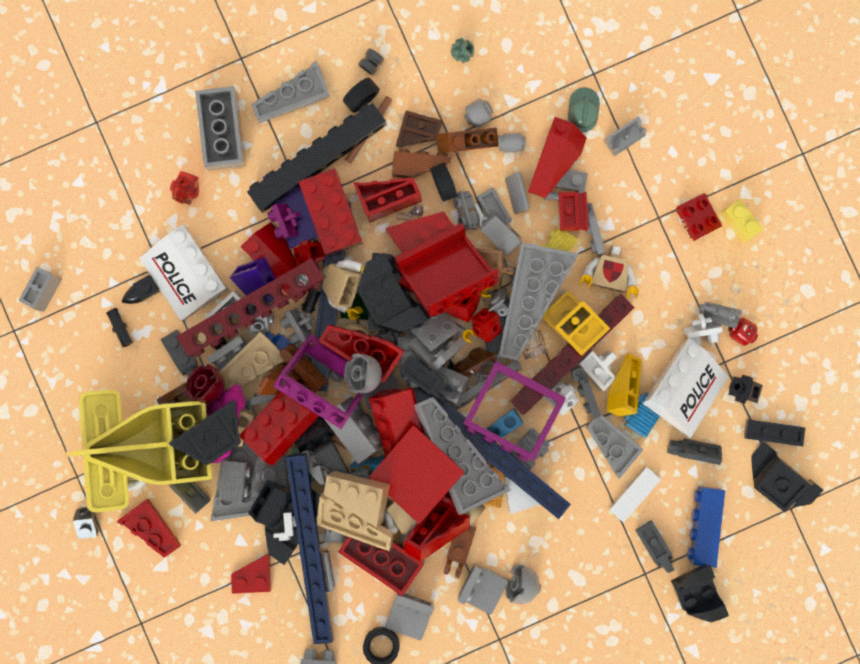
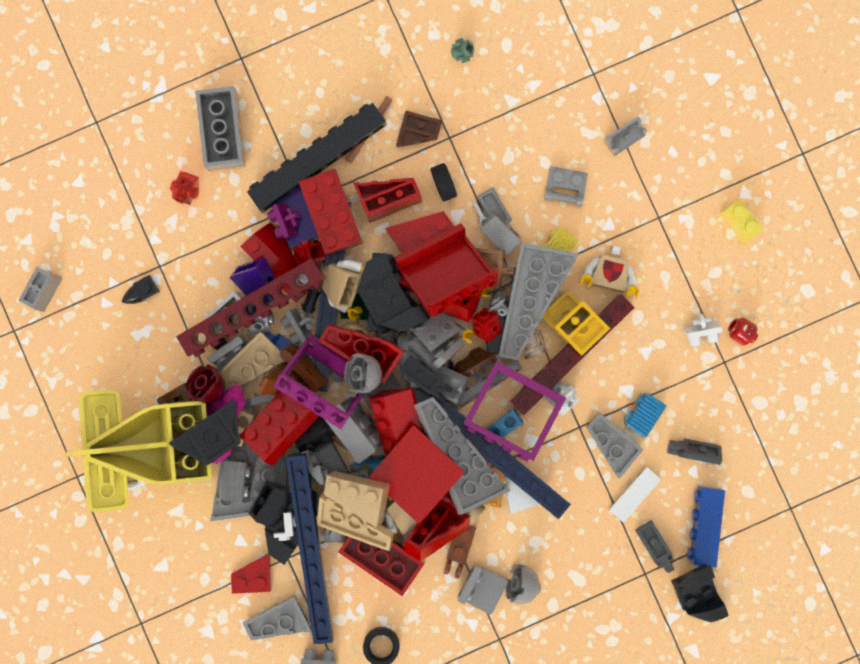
bracket [73,507,99,539] -> none
black pin [106,308,133,348] -> none
red wing [116,499,182,558] -> none
white slope [139,224,229,321] -> none
dark grey hinge [160,330,198,377] -> none
dark grey hinge [168,482,211,514] -> none
light grey wing [252,61,330,124] -> none
light grey slope [321,550,335,592] -> none
black tyre [343,77,380,113] -> none
dark grey wheel [358,48,384,75] -> none
light grey bracket [386,593,434,640] -> none
dark orange slope [392,149,452,178] -> none
clear arm [397,204,424,222] -> none
dark orange slope [436,127,498,153] -> none
light grey hinge [453,191,479,231] -> none
light grey head [464,98,494,127] -> none
light grey brick [498,132,526,153] -> none
light grey slope [505,172,530,214] -> none
light grey brick [508,428,550,470] -> none
red wedge [528,117,587,198] -> none
red plate [558,192,588,231] -> none
sand green piece [568,87,600,132] -> none
dark grey hinge [570,365,601,419] -> none
white hinge [577,350,617,391] -> none
light grey hinge [587,203,605,256] -> none
yellow slope [607,353,642,417] -> none
white slope [643,338,729,438] -> none
red hinge [676,193,722,241] -> none
light grey hinge [699,302,742,328] -> none
black brick [728,375,763,404] -> none
black plate [744,419,806,447] -> none
black piece [751,441,824,512] -> none
none -> light grey wing [243,595,312,640]

